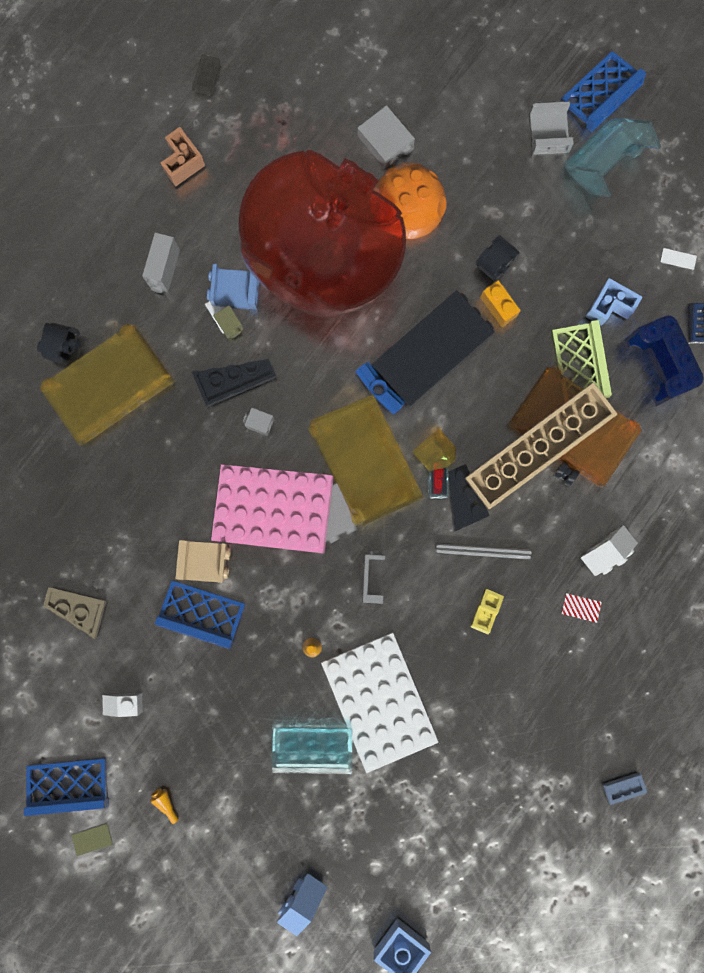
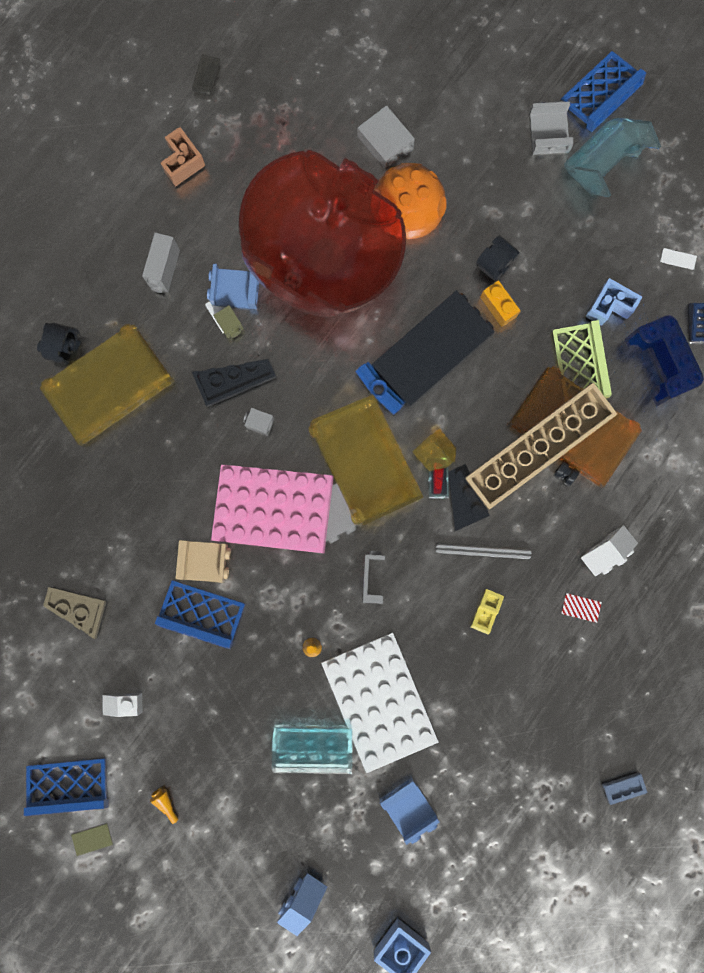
none -> medium blue panel [379,777,440,845]

